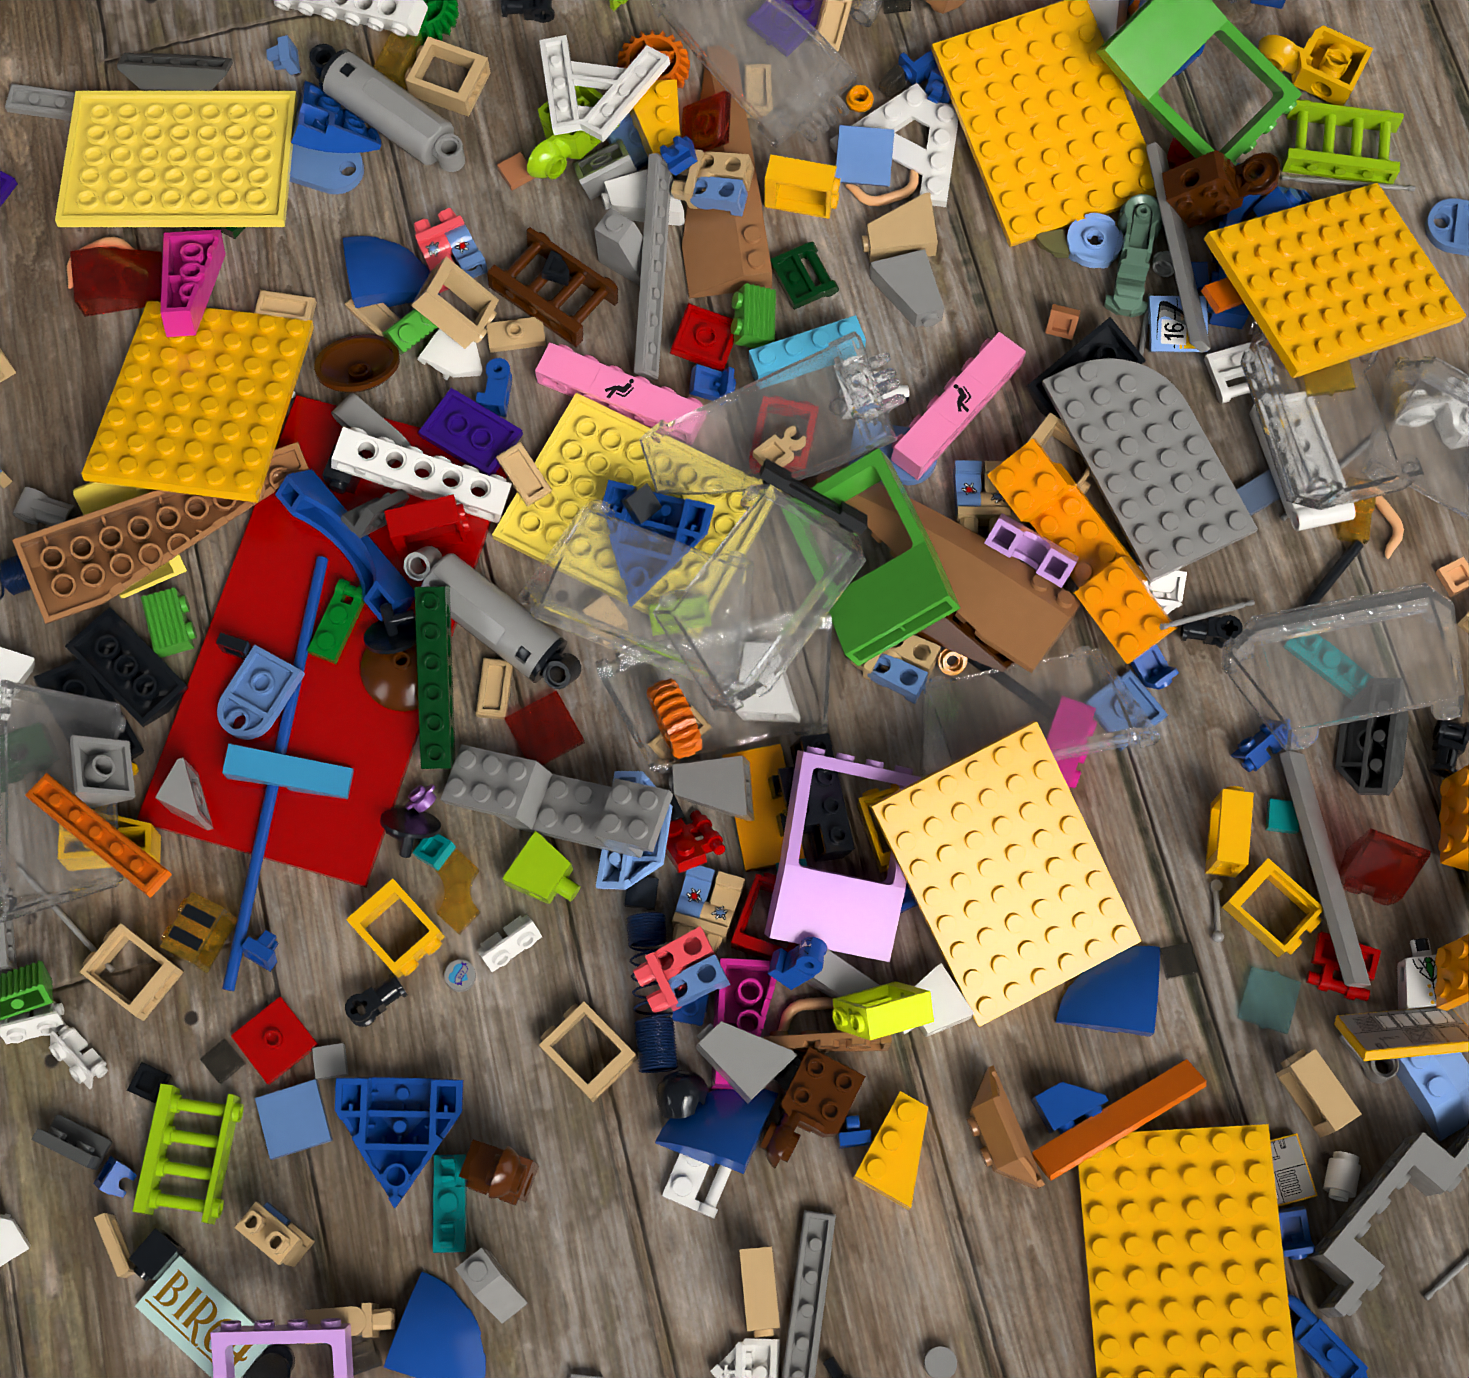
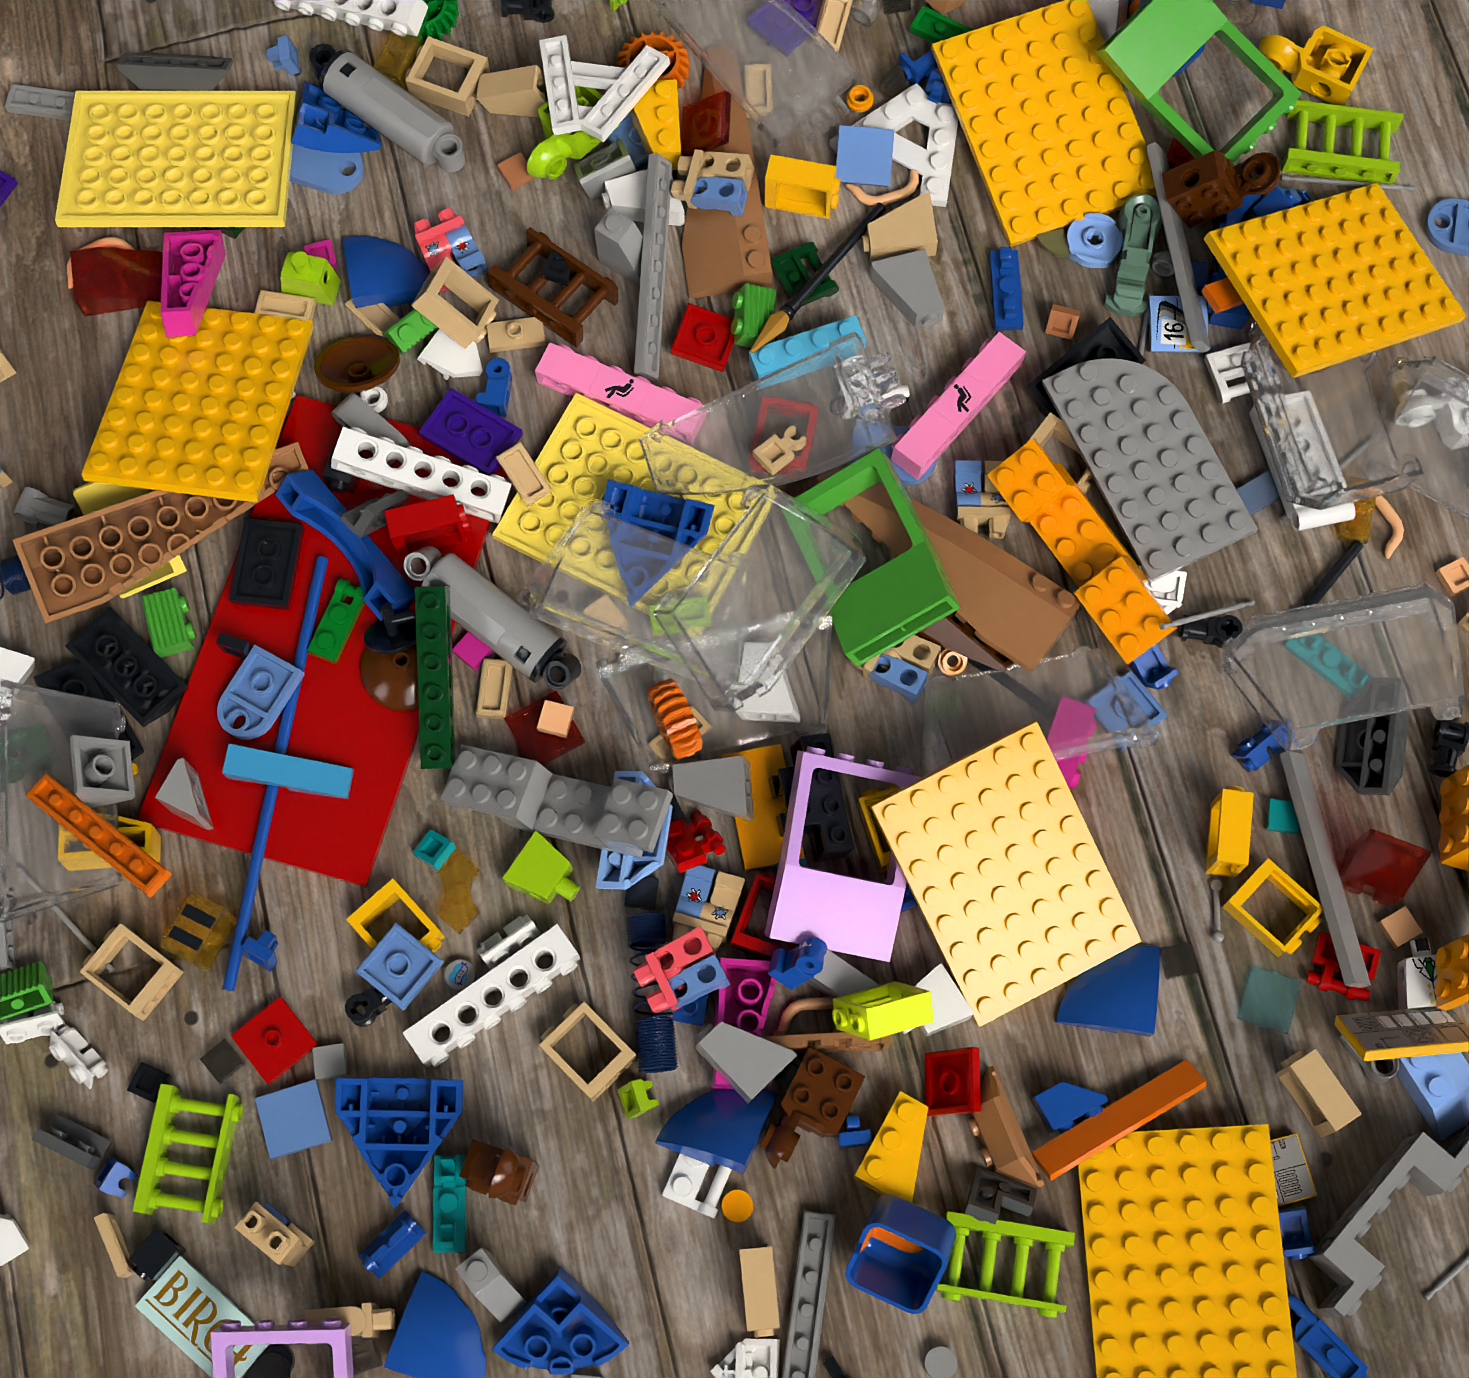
black shield [380,808,441,858] -> none
medium lavender plate [405,784,436,813] -> none
black tile [621,483,662,524] -> none
black hair [656,1070,709,1119] -> none
blue tile [659,136,698,176] -> none
blue bracket [689,364,736,403] -> none
black container [759,458,868,535] -> none
lavender arch [984,513,1079,588] -> none
clear yellow piece [1302,360,1356,397] -> none
white brick [1323,1151,1361,1202] -> none
none -> black plate [229,518,305,610]
none -> lime torso [280,251,341,306]
none -> dark pink tile [303,239,338,269]
none -> medium blue tile [355,922,444,1011]
none -> blue hinge [358,1210,427,1279]
none -> white plate [359,387,388,413]
none -> white brick [403,924,580,1067]
none -> dark pink tile [452,632,493,671]
none -> tan slope [476,65,548,118]
none -> blue brick [492,1266,629,1375]
none -> light nougat tile [537,700,575,738]
none -> lime tile [618,1079,659,1120]
none -> light orange tile [721,1190,753,1223]
none -> black piece [750,202,886,353]
none -> blue piece [845,1194,956,1314]
none -> green plate [910,6,974,43]
none -> red plate [925,1047,981,1117]
none -> lime fence [935,1211,1075,1318]
none -> dark grey plate [965,1166,1037,1224]
none -> blue plate [989,247,1024,331]
none -> light nougat tile [1377,906,1423,949]

